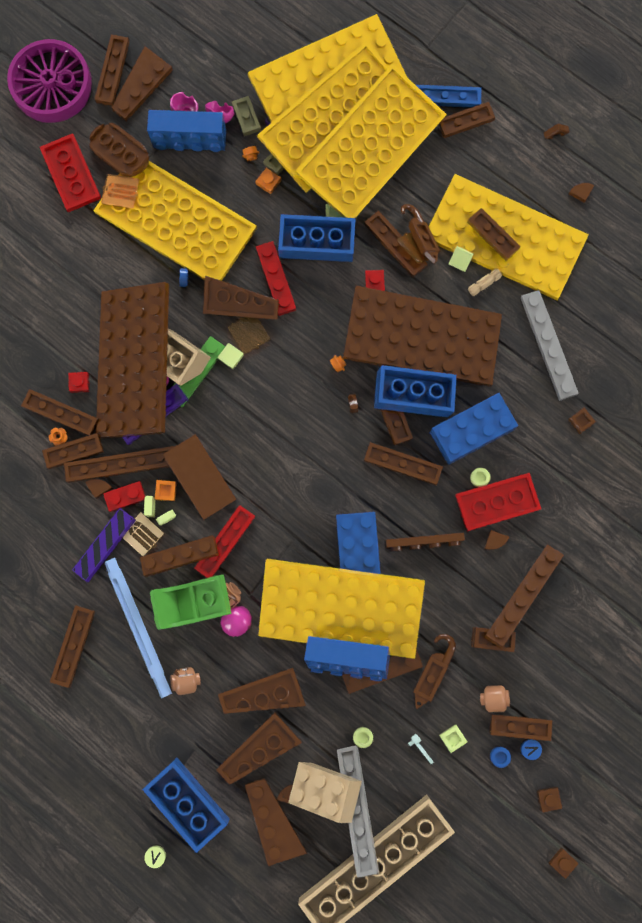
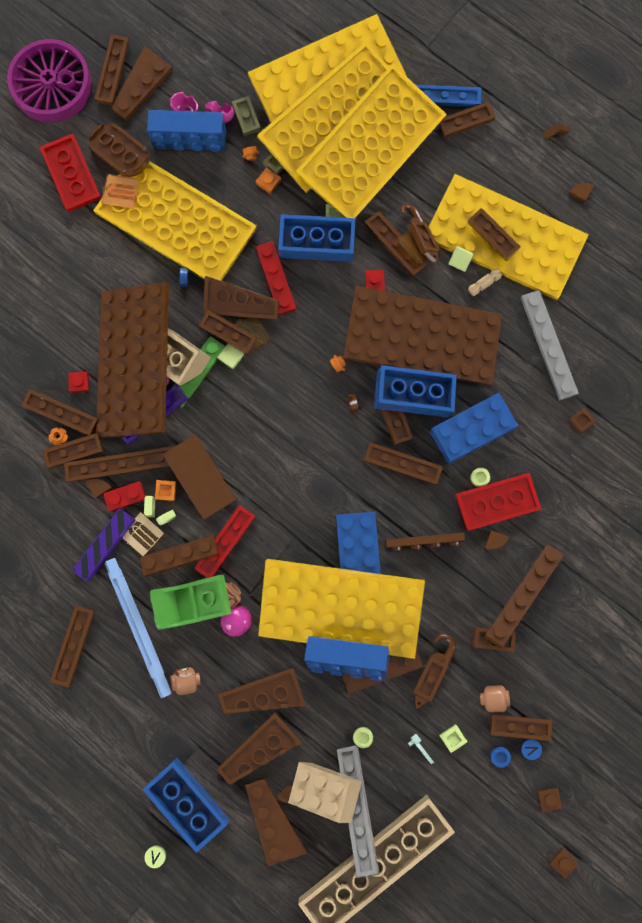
none -> reddish brown plate [198,310,257,355]

